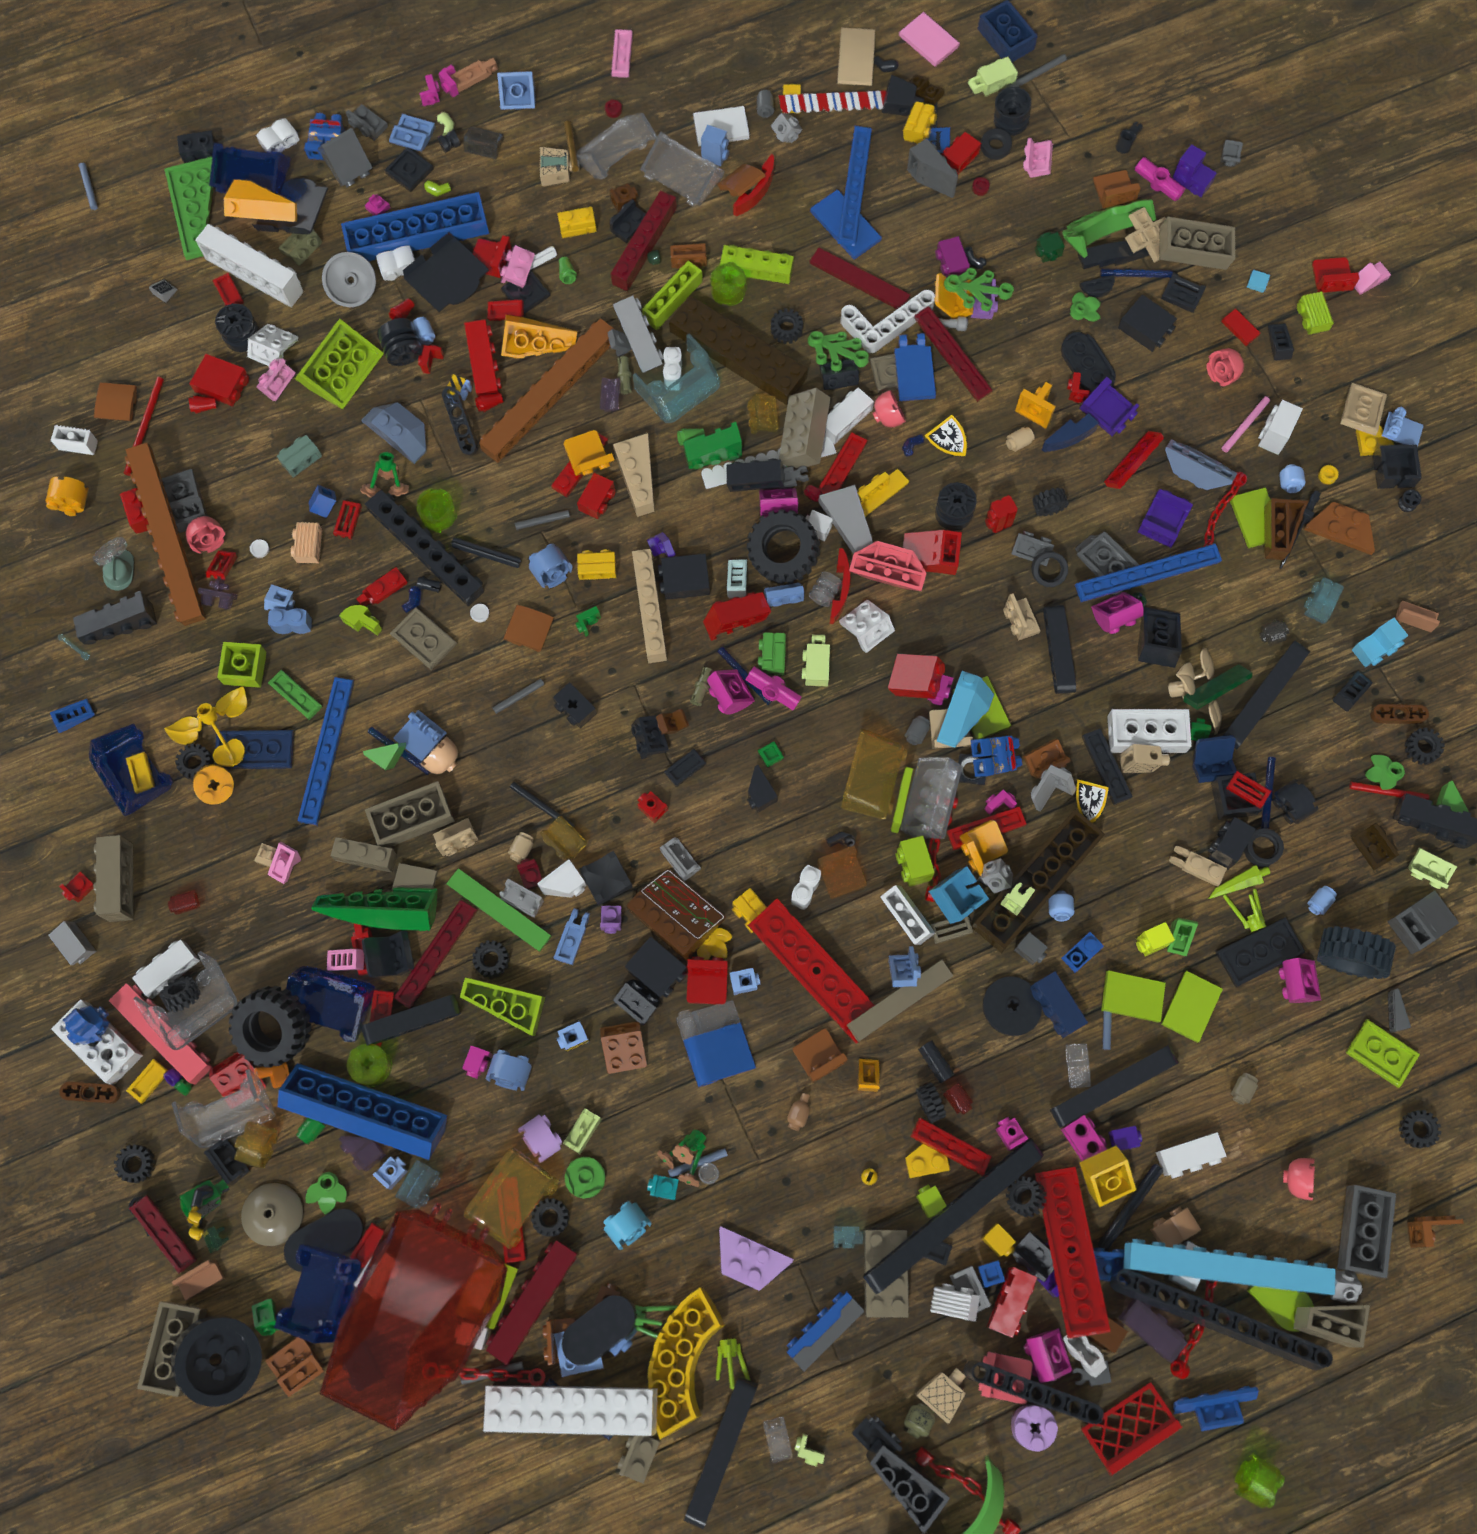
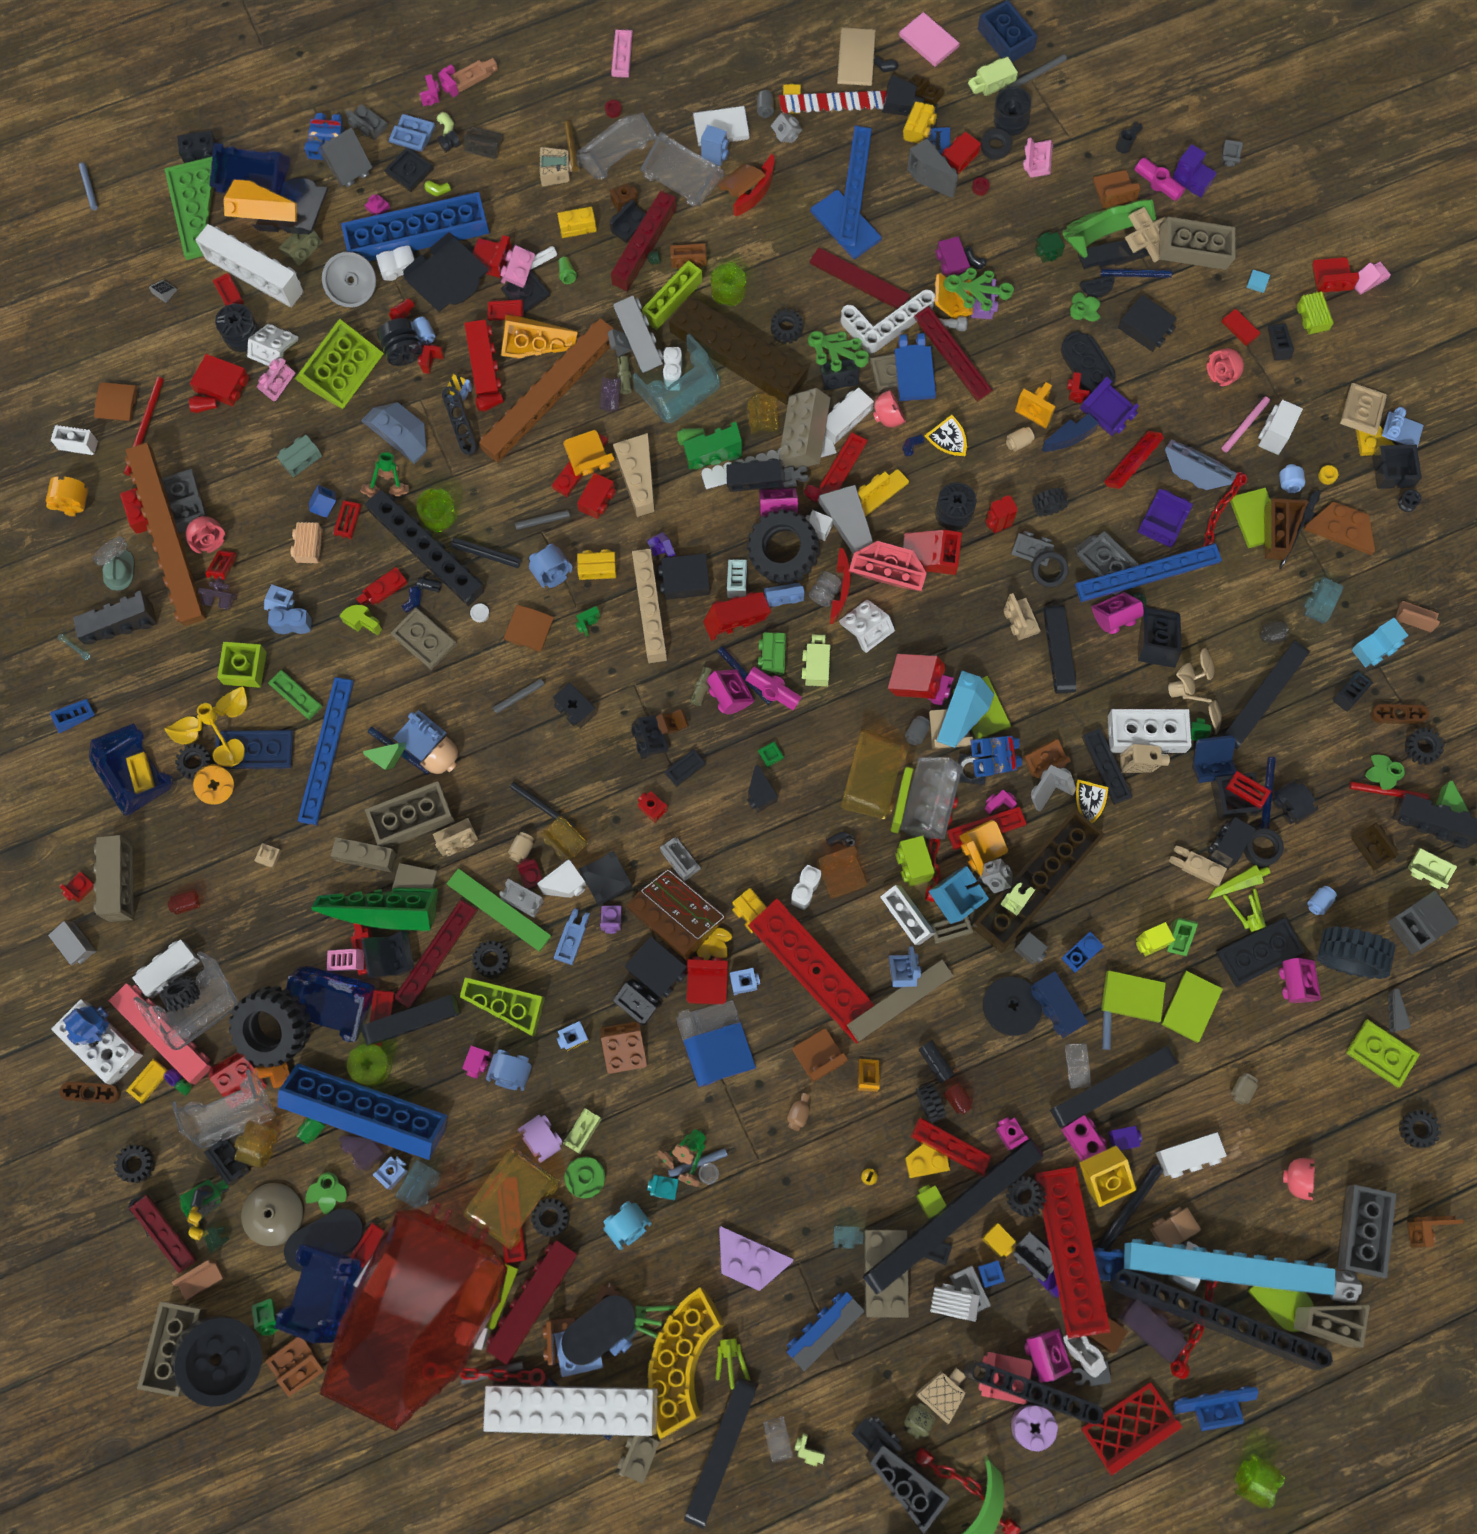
white piece [250,539,269,558] -> none
white brick [256,118,299,157] -> none
bright pink slope [268,842,301,884] -> none
medium blue slope [497,71,535,109] -> none
lime brick [720,245,794,284] -> none
wedge [987,1267,1037,1338] -> none
light blue head [1048,891,1074,921] -> none
black plate [1161,272,1207,313] -> none
dark green tile [1183,664,1253,710] -> none

